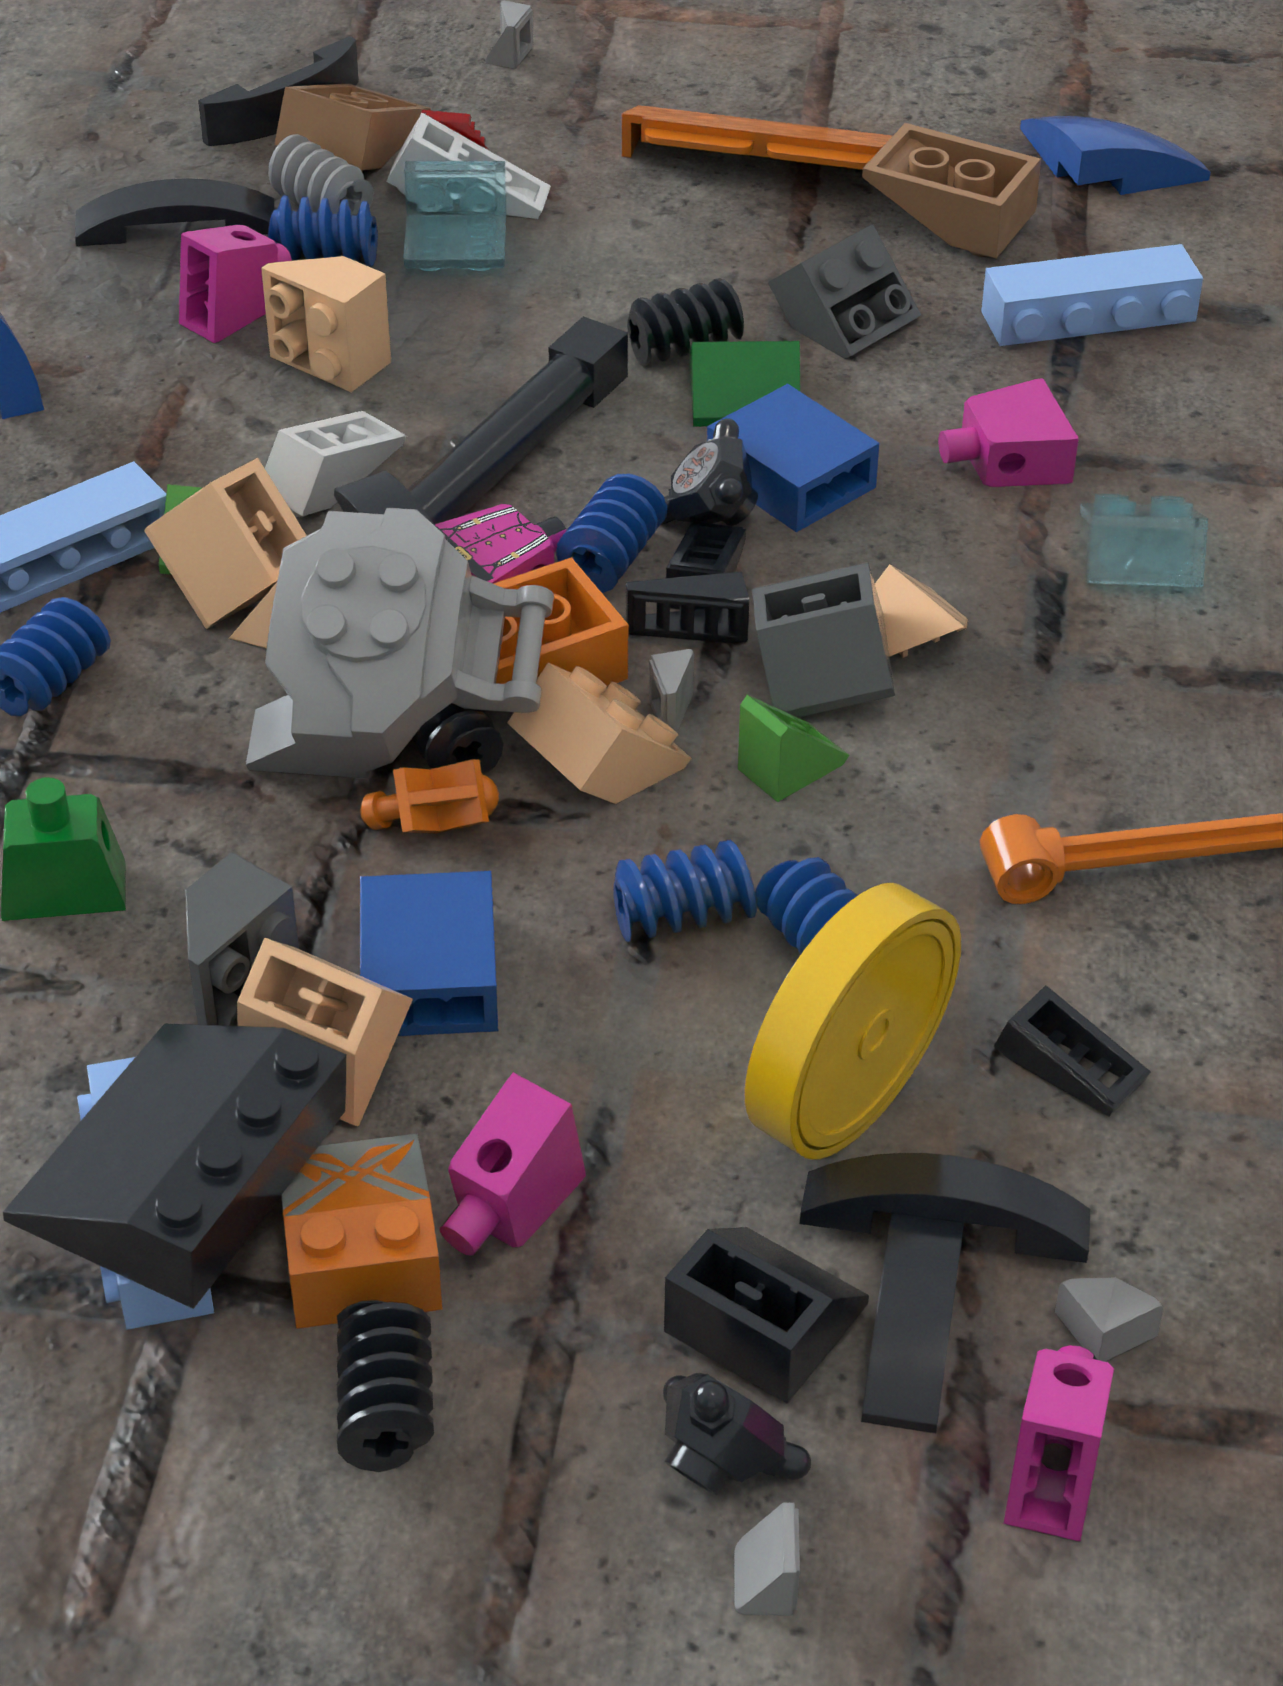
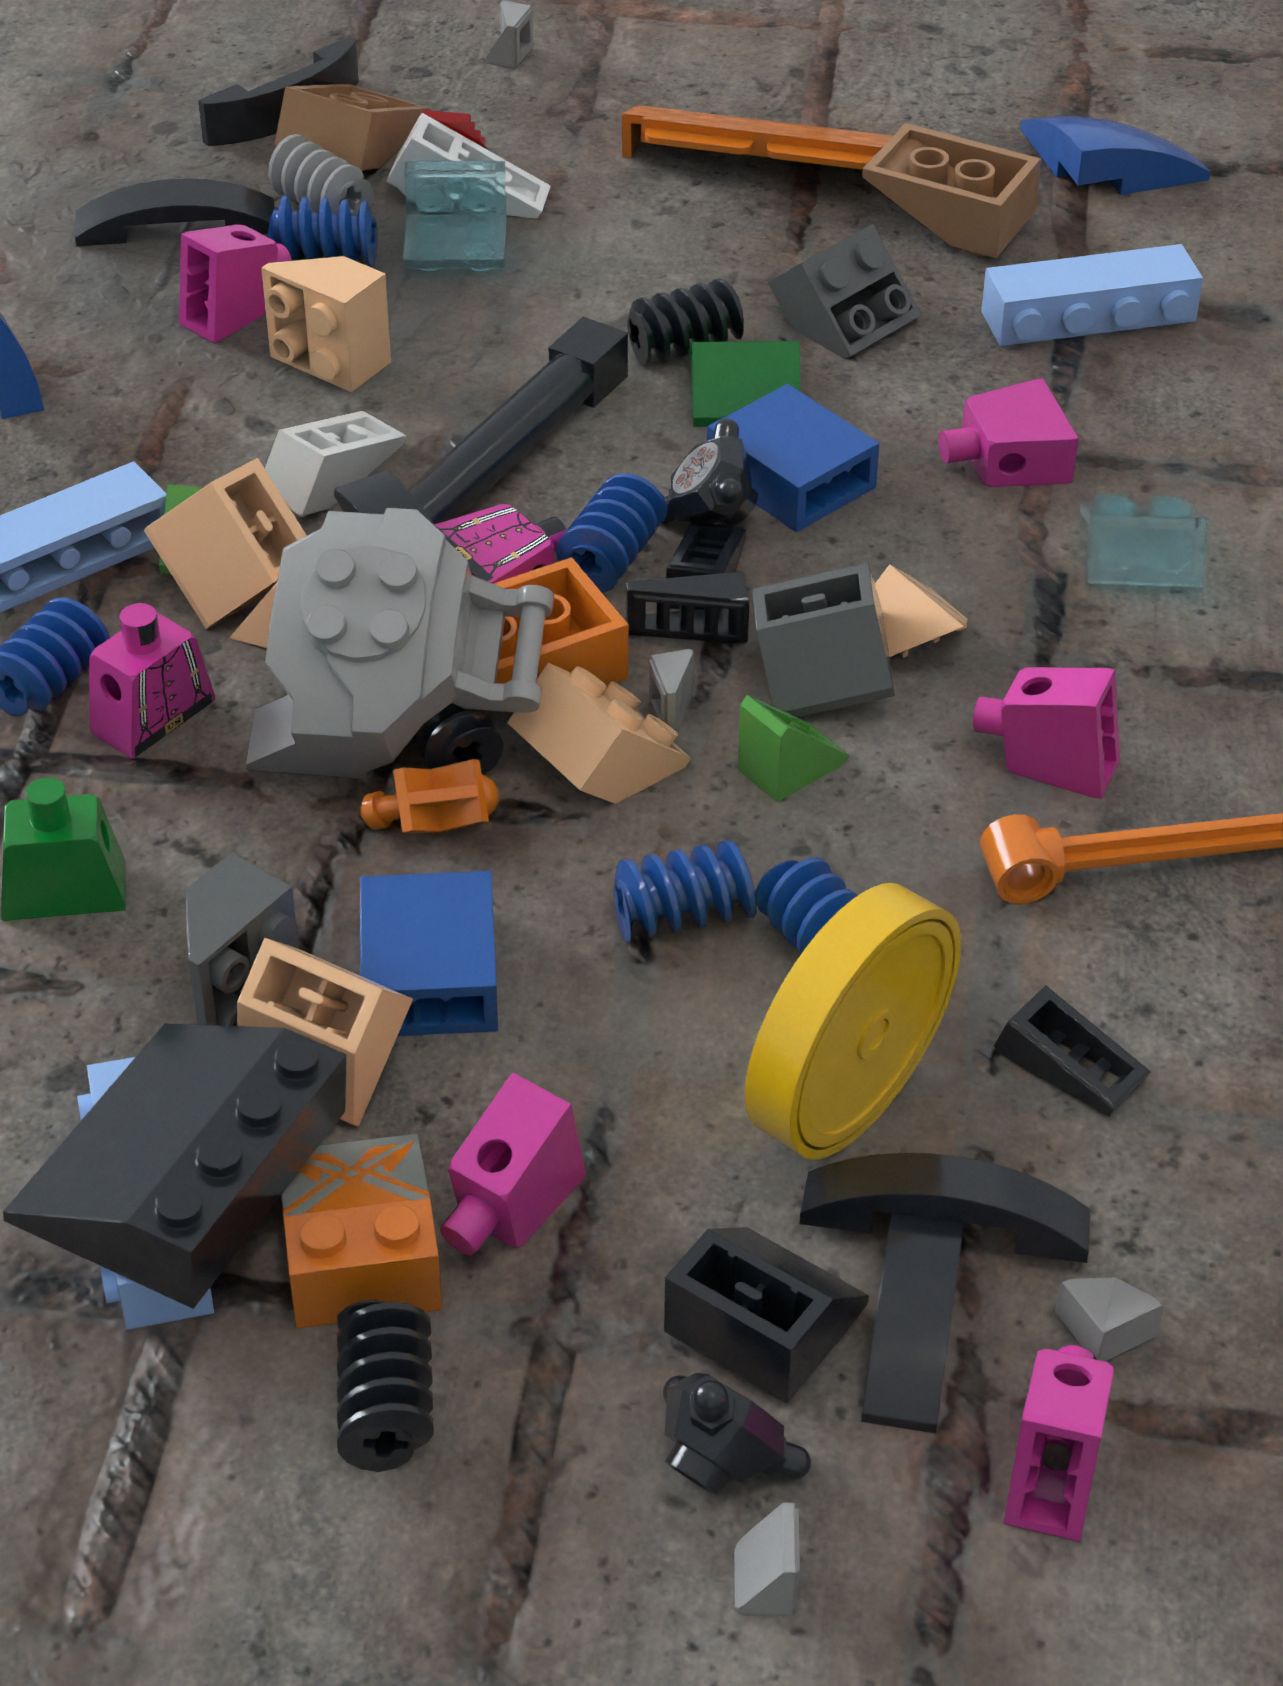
none -> dark pink torso [89,603,215,759]
none -> dark pink torso [973,667,1120,799]

